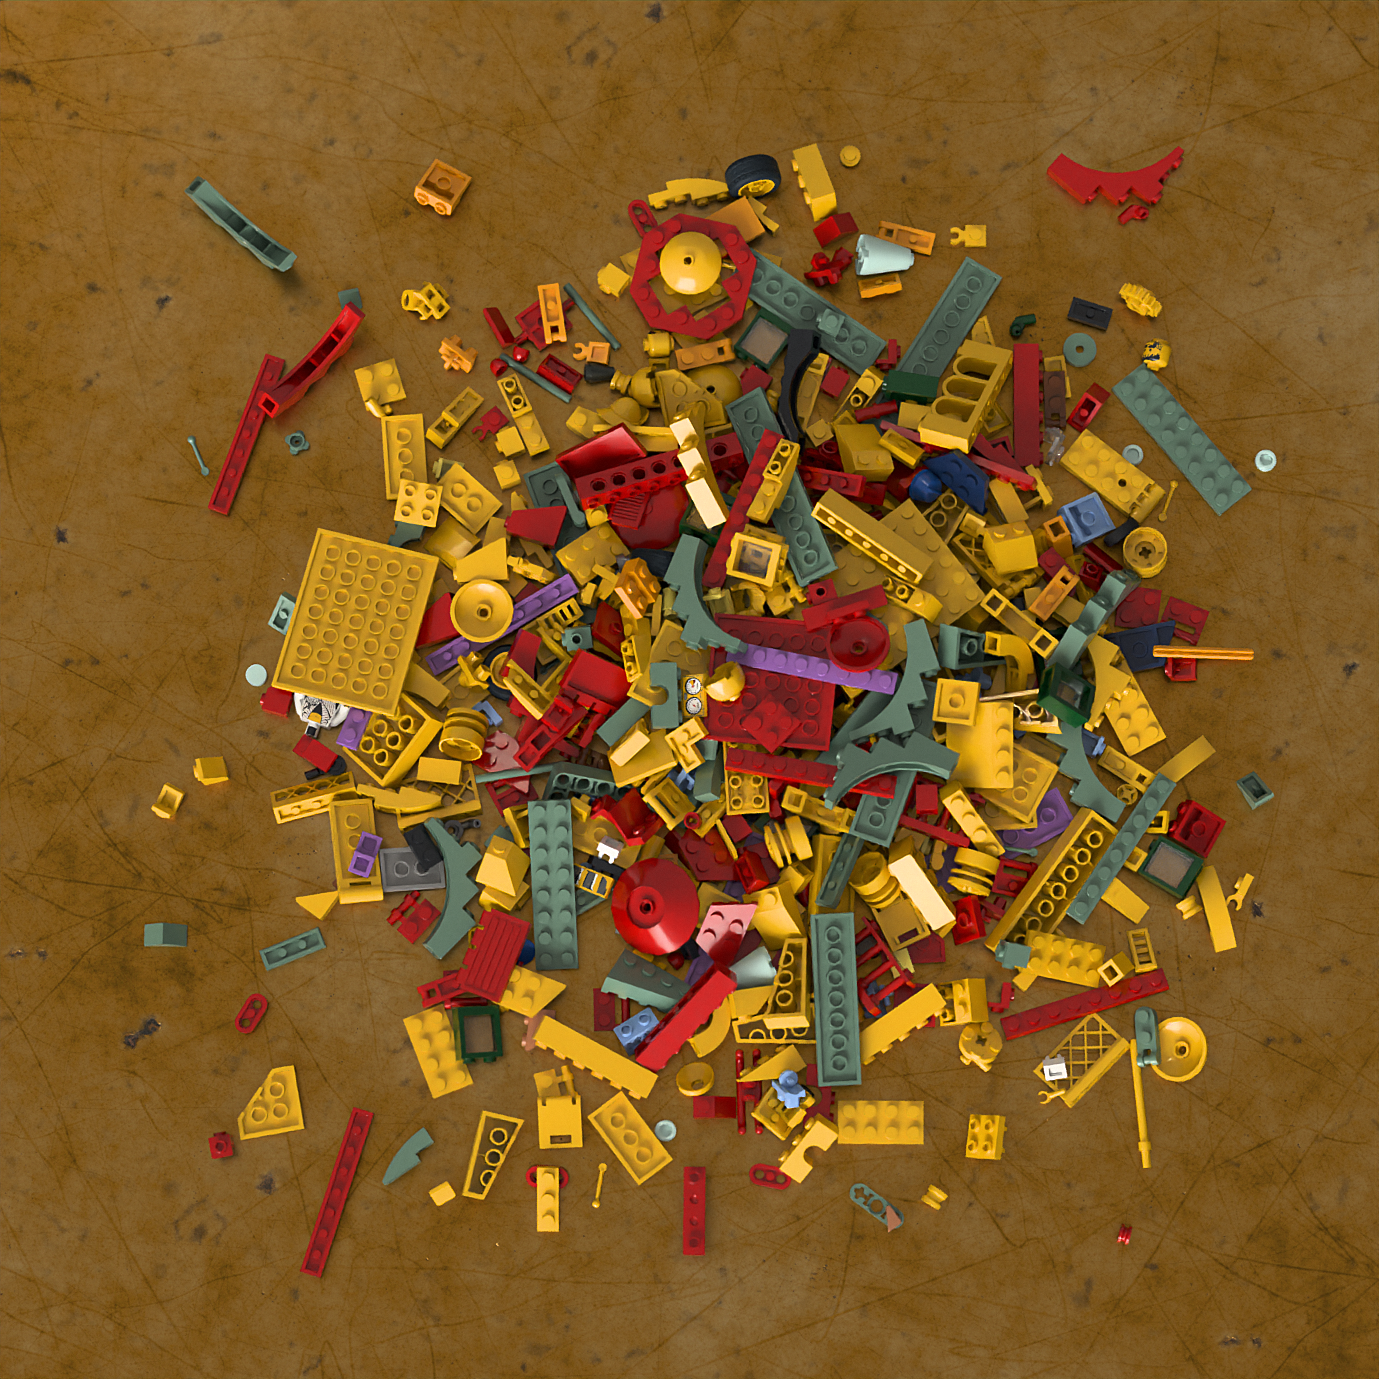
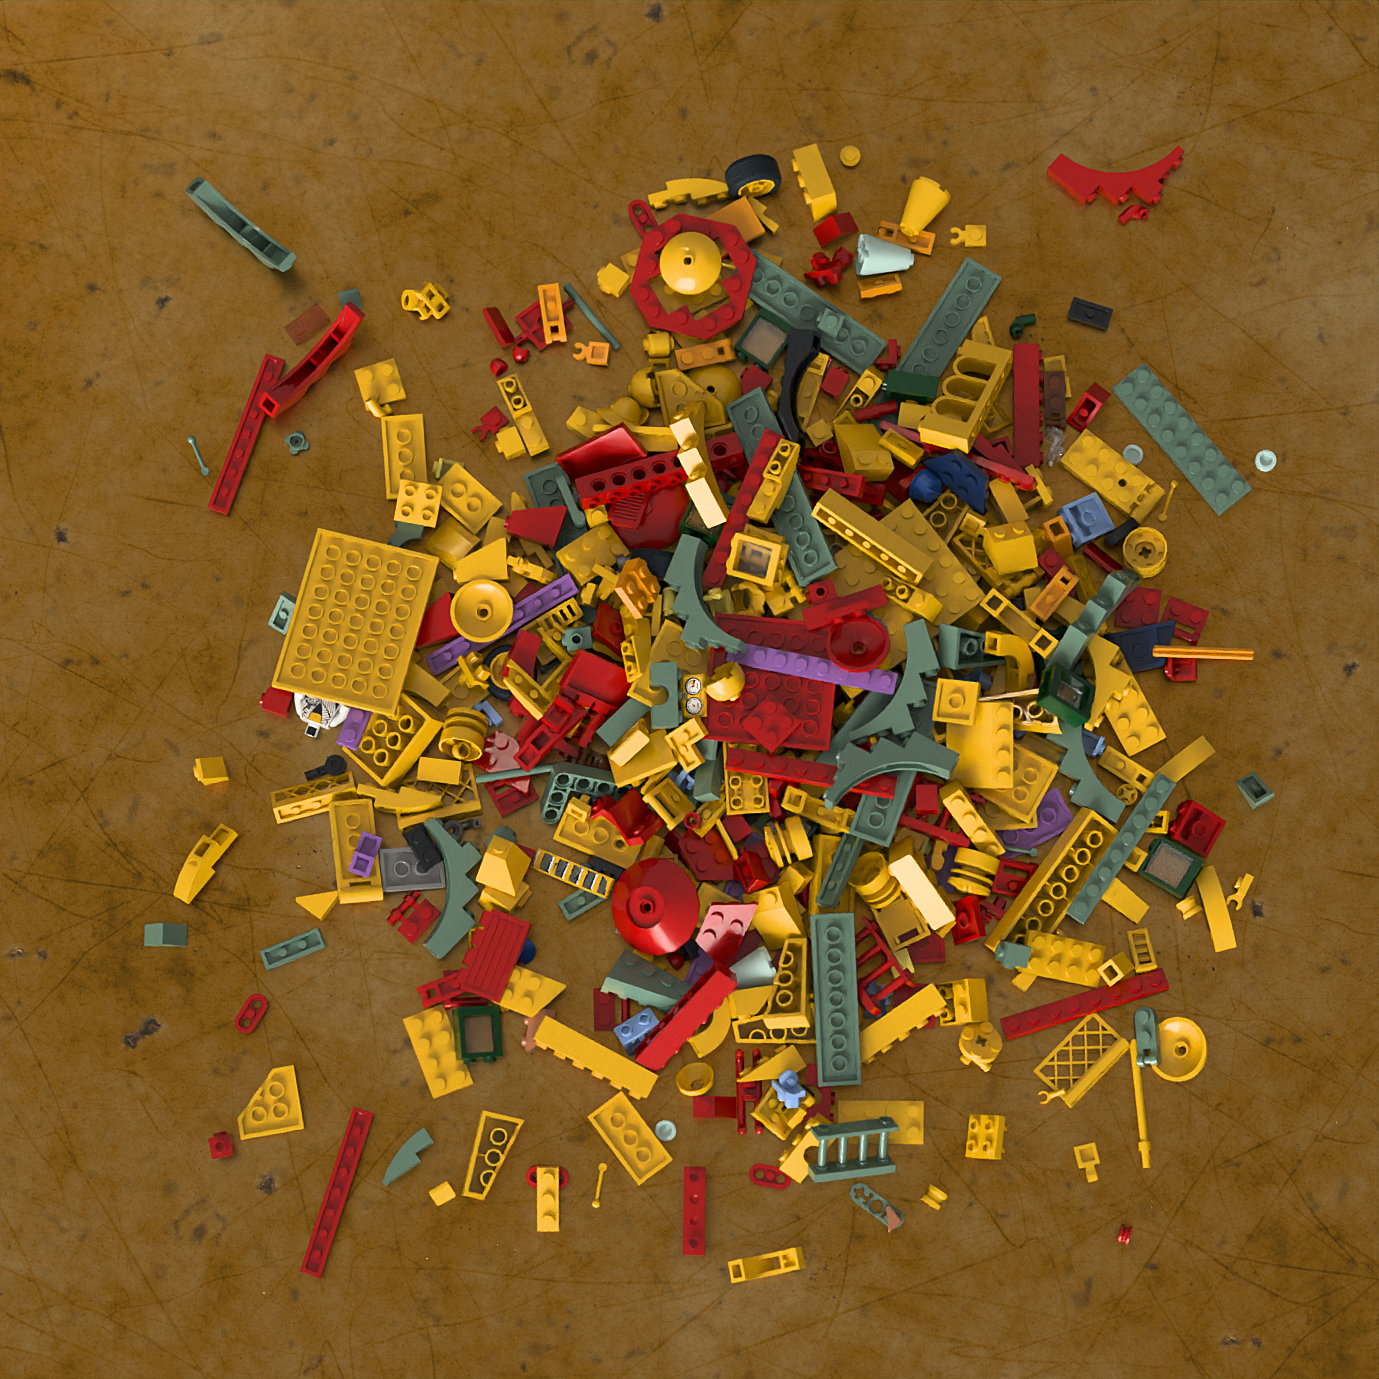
yellow bracket [151,782,186,819] -> none
light aqua tile [246,664,267,686] -> none
red slope [292,734,338,773] -> none
light orange plate [414,159,472,215] -> none
yellow slope [425,386,484,449] -> none
light orange hips [439,335,478,373] -> none
yellow brick [493,459,522,492] -> none
sand green bar [499,352,572,403] -> none
yellow plate [503,804,530,849] -> none
sand green plate [528,799,579,970] -> none
yellow plate [534,1065,578,1105] -> none
red slope [536,353,584,395] -> none
yellow container [537,1095,583,1149] -> none
pearl dark grey cone [584,362,615,383] -> none
white tile [597,835,624,864] -> none
yellow wheel [609,370,633,395] -> none
clear smoke tile [855,933,881,960] -> none
red bracket [987,982,1015,1013] -> none
white tile [1043,1054,1067,1081] -> none
sand green piece [1063,333,1097,367] -> none
red slope [1078,561,1107,593] -> none
yellow gear [1119,283,1162,317] -> none
yellow head [1142,338,1172,371] -> none
none -> yellow slope [173,823,238,904]
none -> clear orange plate [284,303,330,345]
none -> yellow hinge [452,742,471,759]
none -> yellow arch [728,1247,806,1283]
none -> sand green fence [807,1116,899,1183]
none -> yellow cone [900,177,951,236]
none -> yellow plate [1073,1142,1100,1182]

